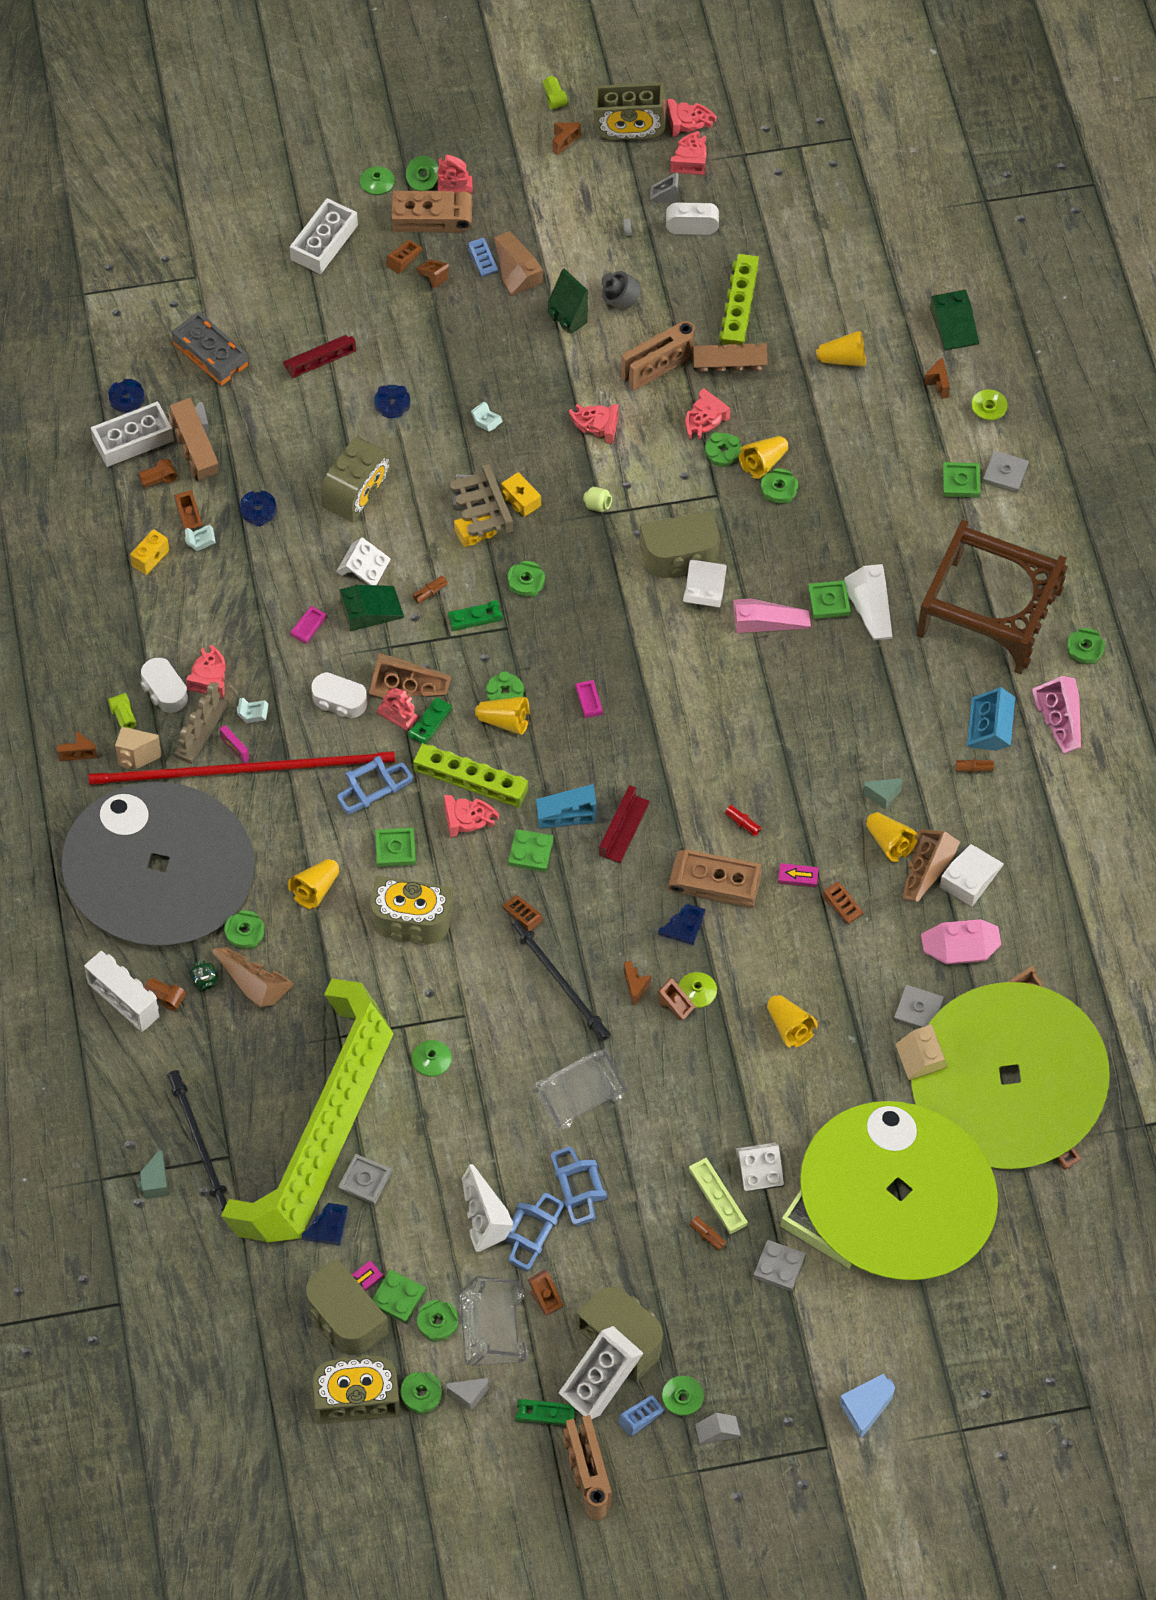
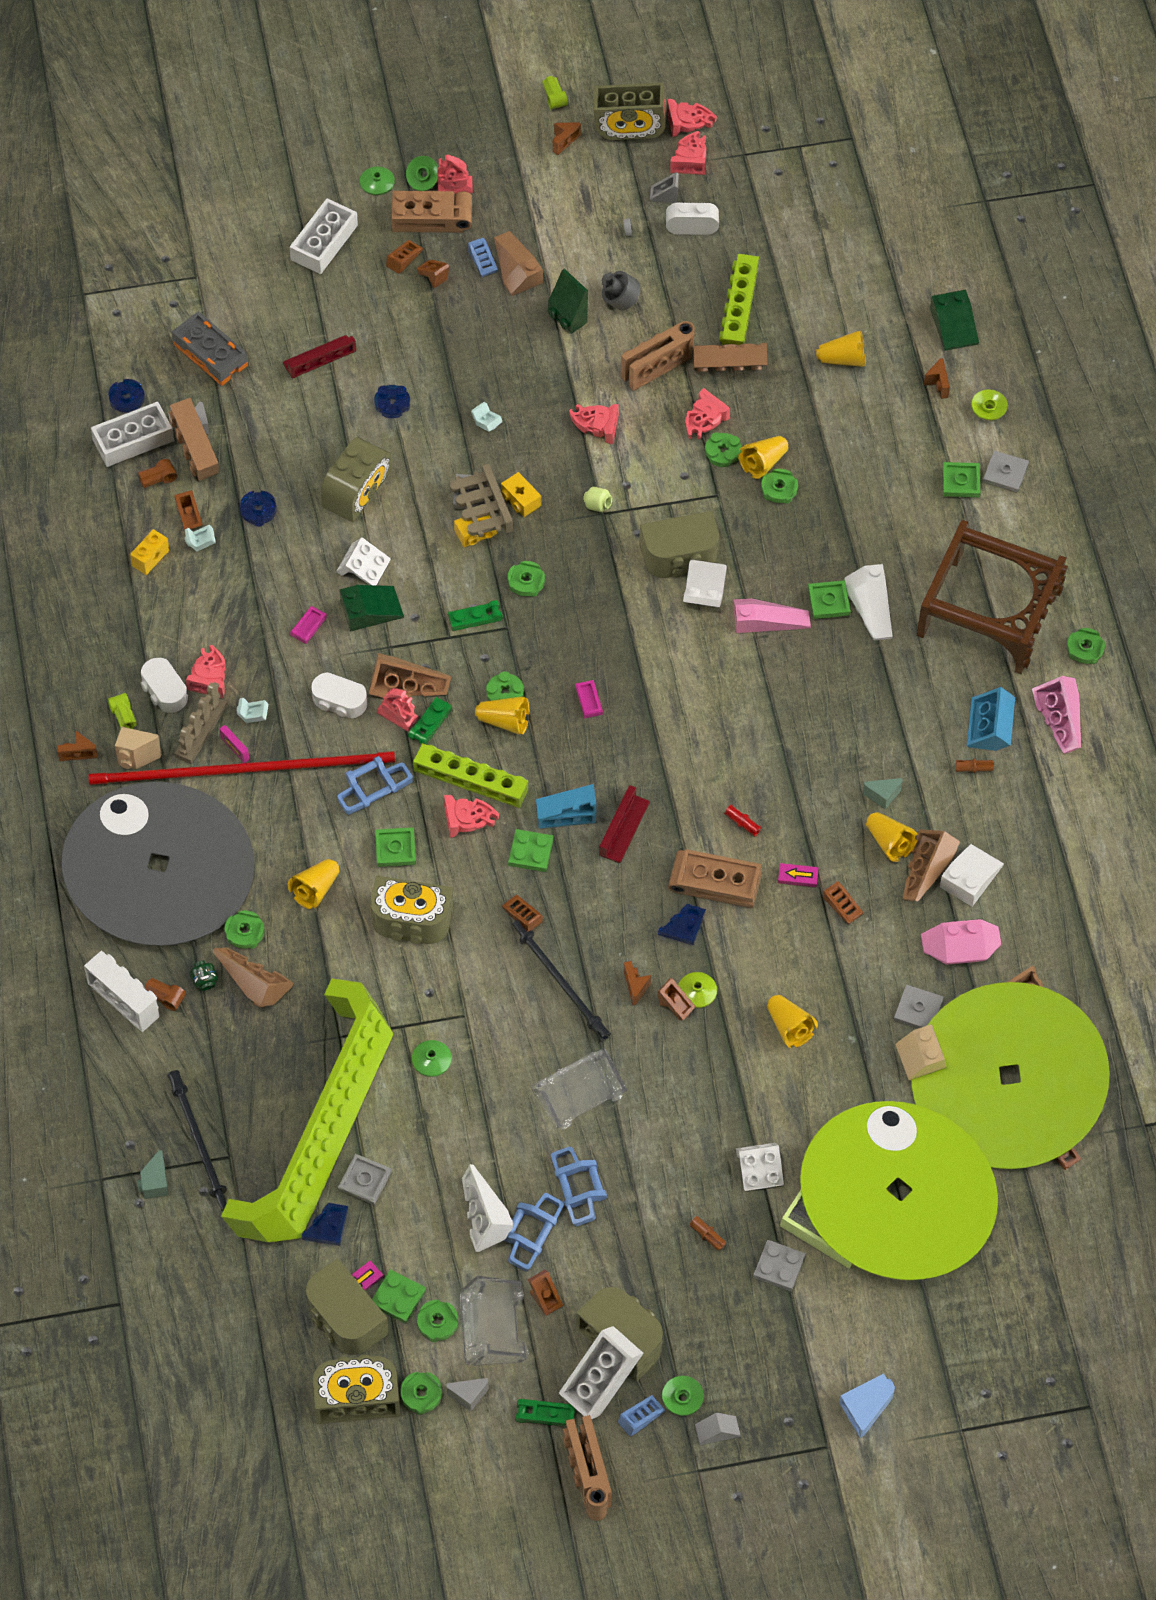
dark orange axle [412,576,448,604] -> none
yellowish green plate [689,1158,748,1234] -> none

